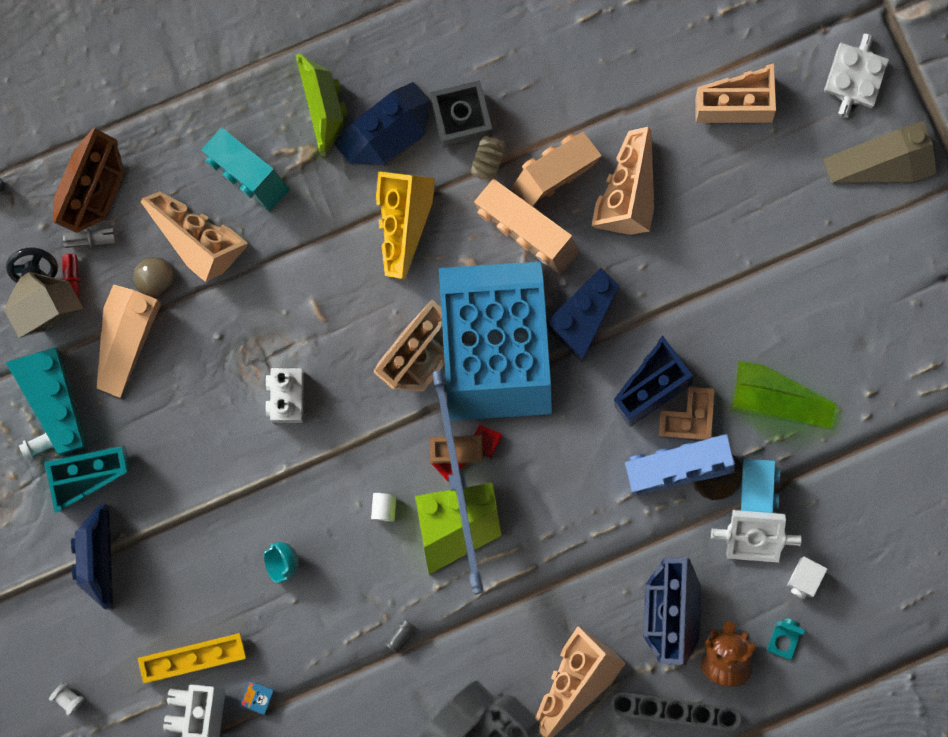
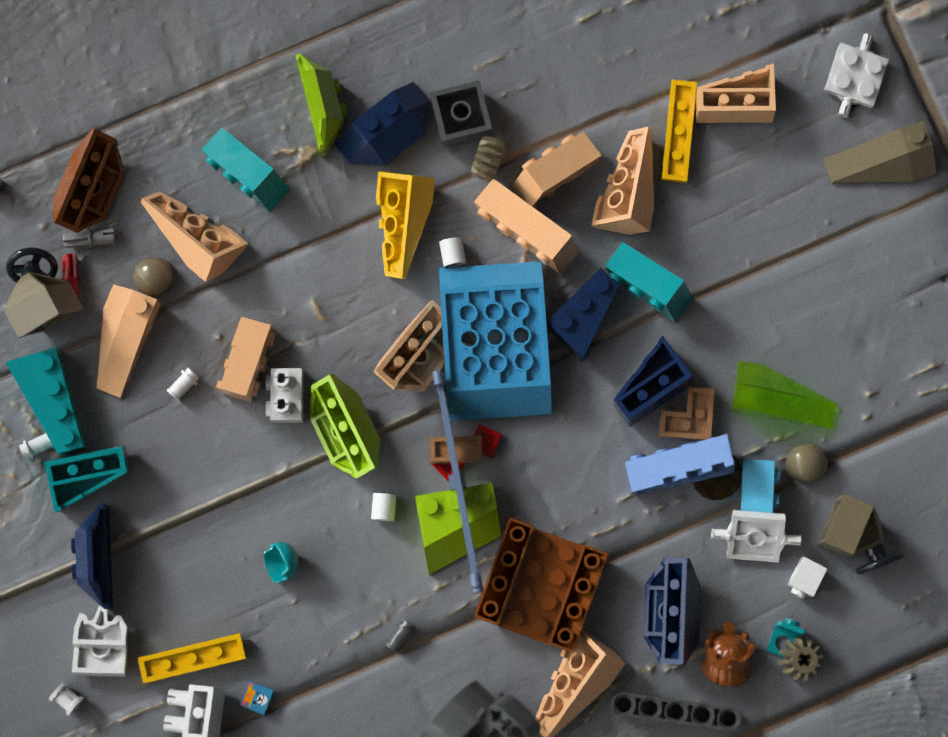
none -> white plate [72,606,128,677]
none -> white pin [167,368,199,401]
none -> light nougat wedge [216,317,276,402]
none -> lime wedge [310,374,381,479]
none -> white beam [439,237,467,268]
none -> dark orange slope [474,518,609,653]
none -> teal wedge [605,242,693,322]
none -> yellow plate [661,79,697,183]
none -> dark tan gear [778,637,824,682]
none -> dark tan hair [785,444,828,483]
none -> dark tan piece [817,494,905,575]

